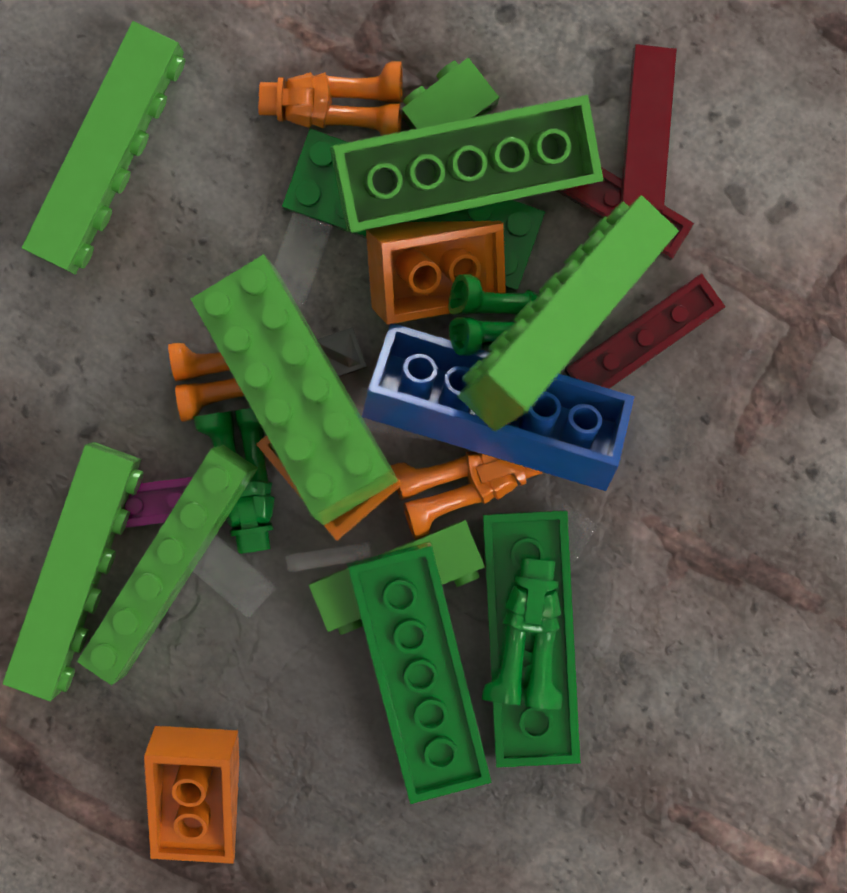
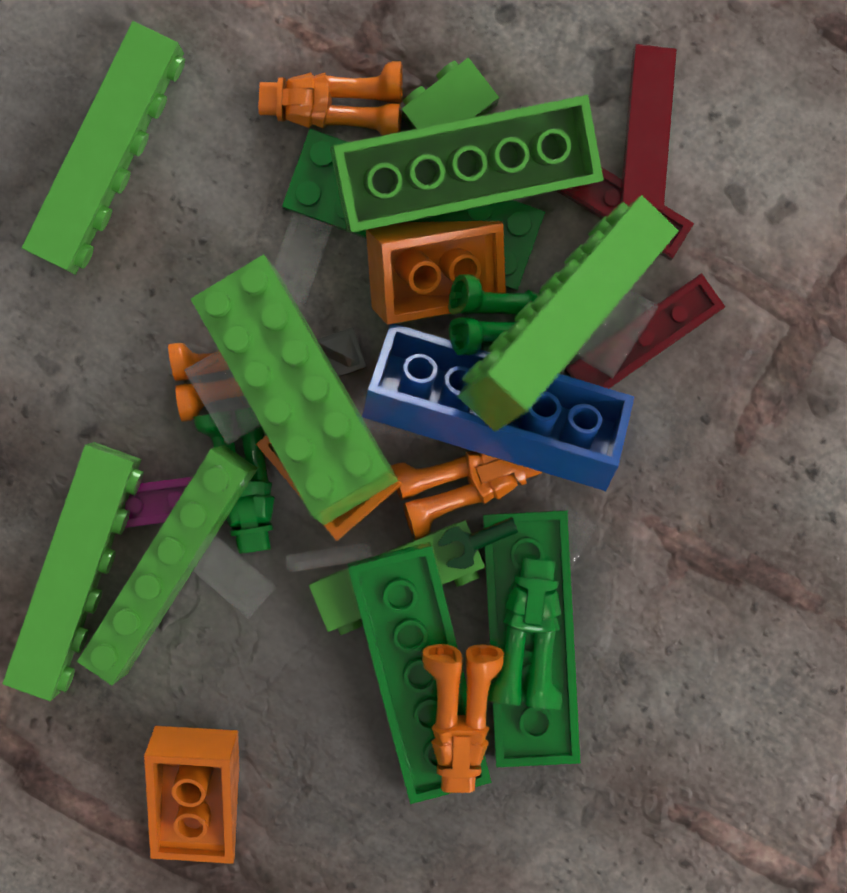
none -> clear tile [184,350,261,445]
none -> orange piece [422,644,504,793]
none -> dark green bar [438,517,518,569]
none -> clear tile [577,289,658,378]

